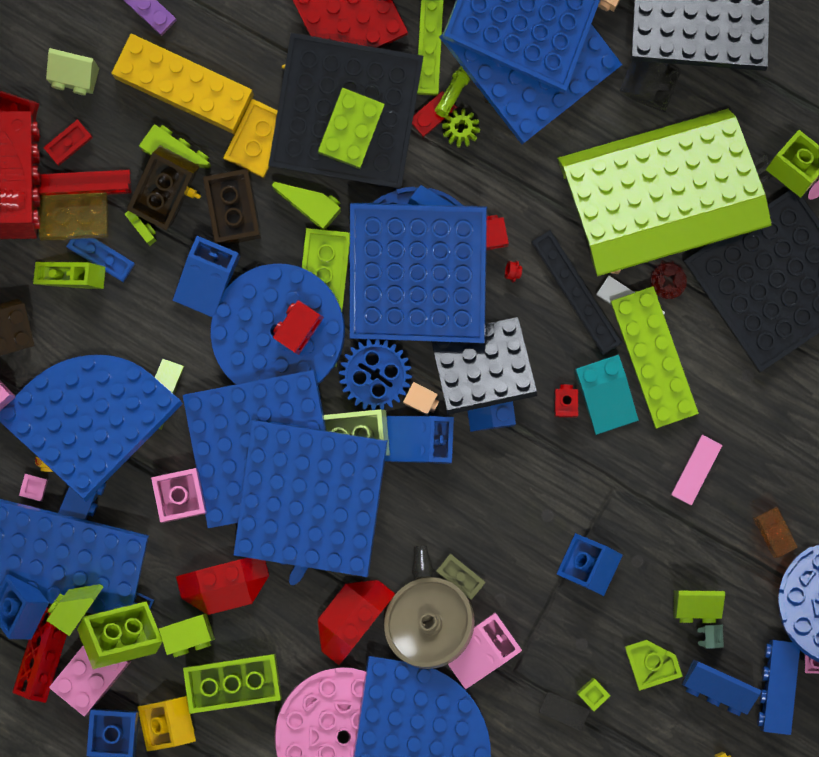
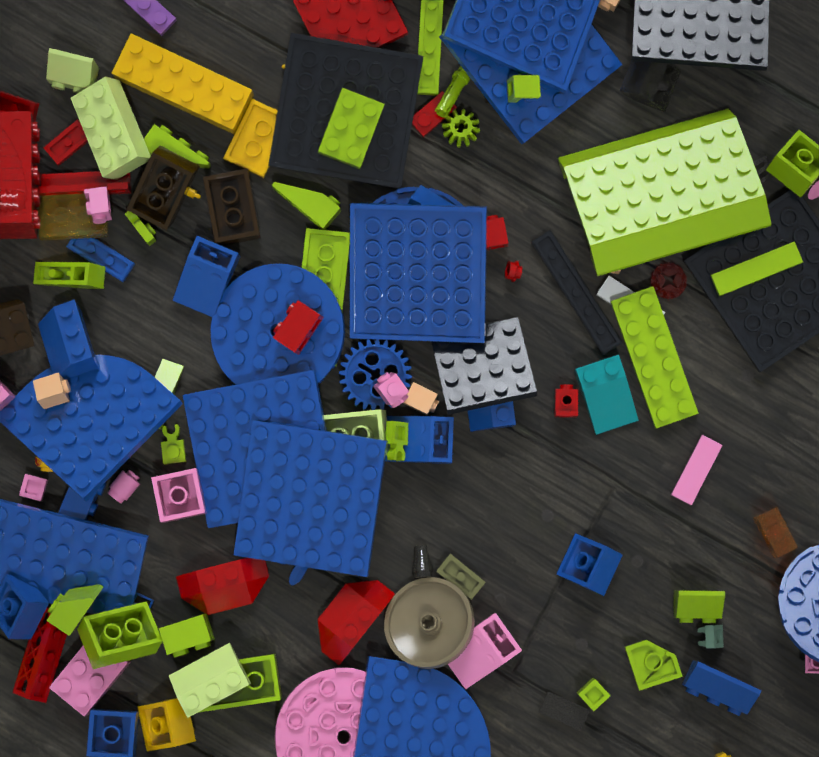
blue brick [757,640,800,735] -> none
none -> light nougat brick [33,373,71,409]
none -> blue slope [38,299,99,380]
none -> yellowish green brick [71,77,151,180]
none -> bright pink brick [84,187,112,224]
none -> bright pink brick [107,470,140,504]
none -> lime plate [161,424,187,465]
none -> yellowish green slope [169,643,251,718]
none -> bright pink brick [373,372,409,408]
none -> lime plate [386,421,408,461]
none -> lime panel [507,75,541,103]
none -> lime tile [710,241,803,296]

